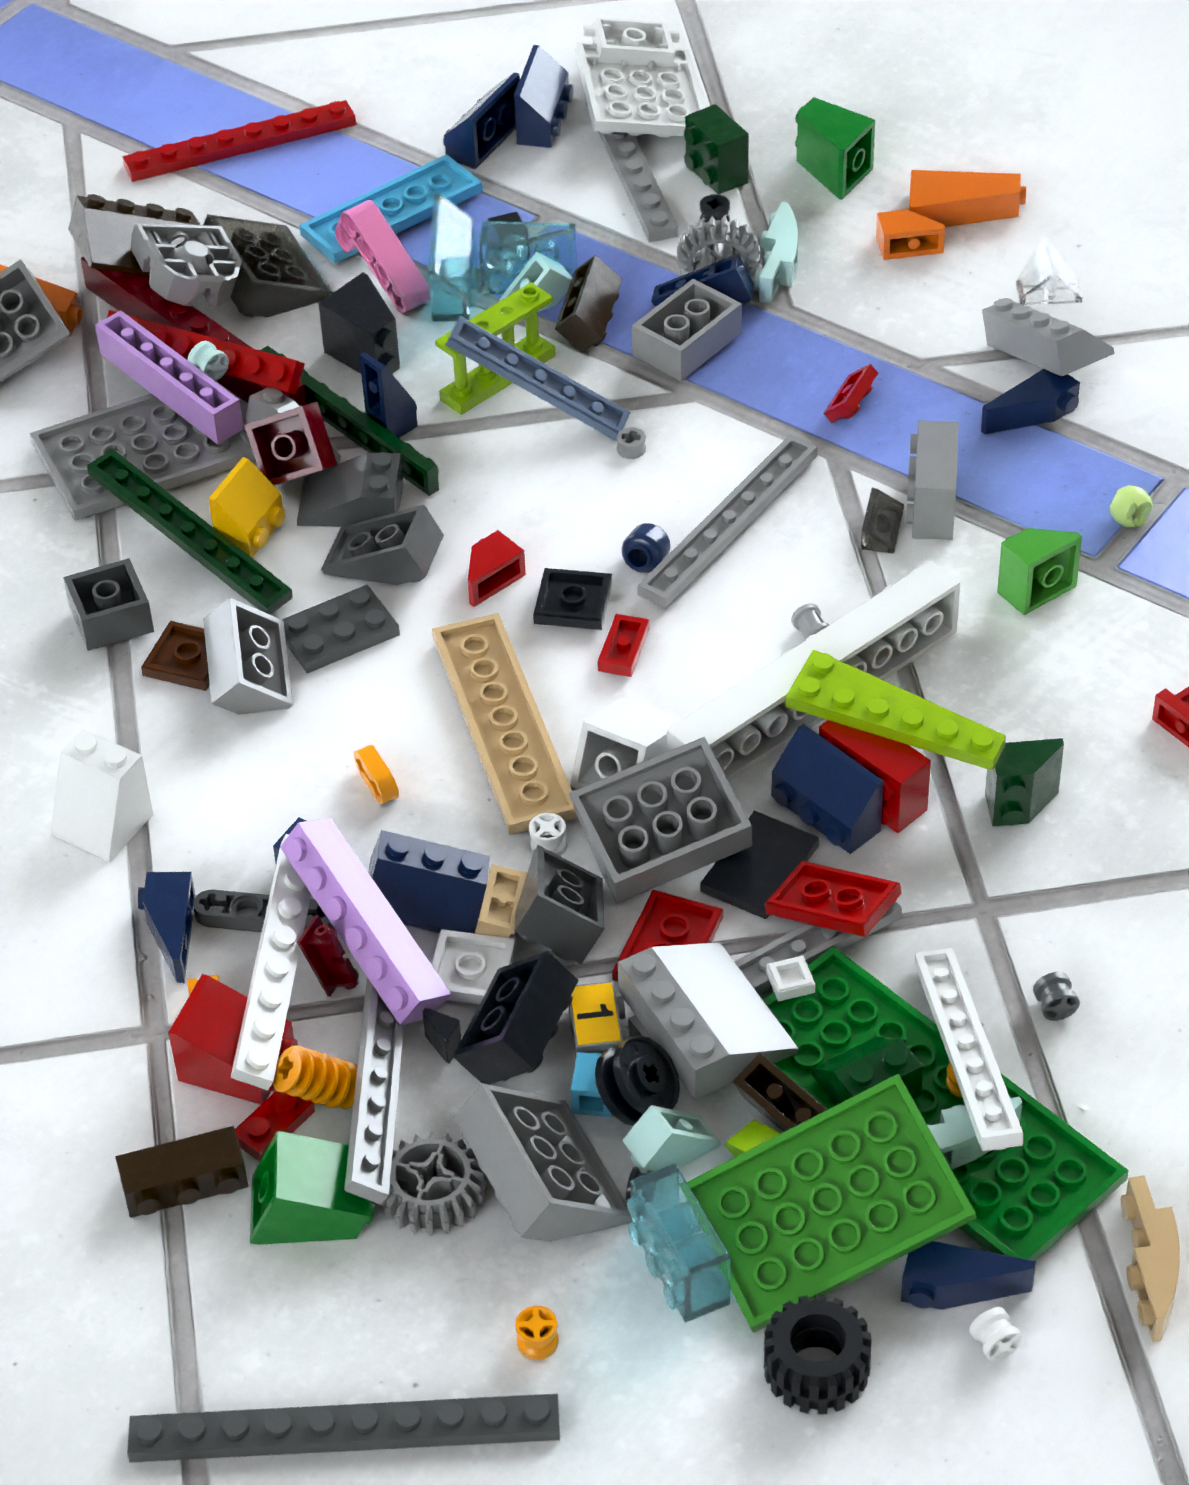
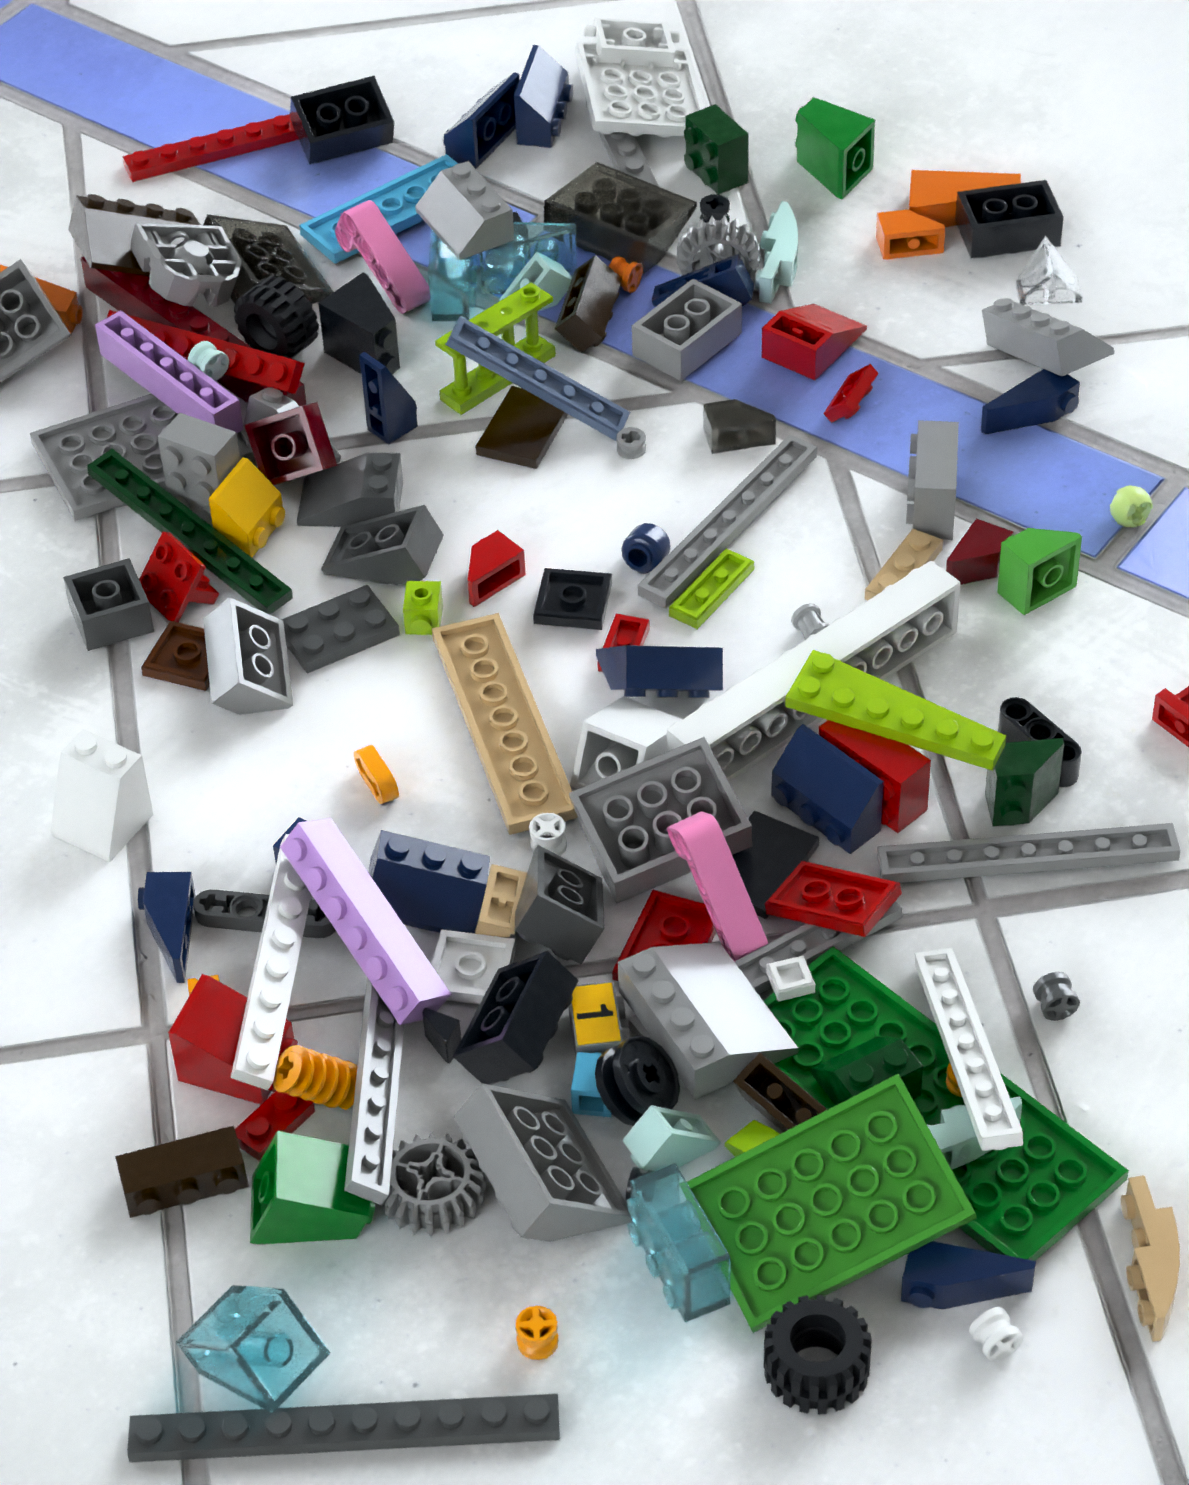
dark green plate [260,346,439,496] -> none
dark red hinge [297,915,359,997] -> none
clear smoke slope [861,488,904,553] -> none
none -> red bracket [139,531,219,623]
none -> light grey brick [157,413,240,527]
none -> clear light blue slope [176,1285,330,1412]
none -> black tyre [234,276,319,359]
none -> black brick [290,76,395,165]
none -> lime brick [403,581,443,635]
none -> light grey slope [415,161,514,260]
none -> dark brown tile [475,386,568,469]
none -> clear smoke slope [544,162,697,274]
none -> dark blue slope [596,645,723,698]
none -> orange wheel [609,256,643,293]
none -> bright pink beam [667,811,768,962]
none -> lime tile [669,548,754,629]
none -> clear smoke slope [703,399,776,454]
none -> red slope [762,304,867,380]
none -> tan plate [864,529,943,601]
none -> light grey plate [877,823,1180,883]
none -> dark red slope [946,518,1013,585]
none -> black brick [955,180,1064,259]
none -> black beam [998,697,1082,787]

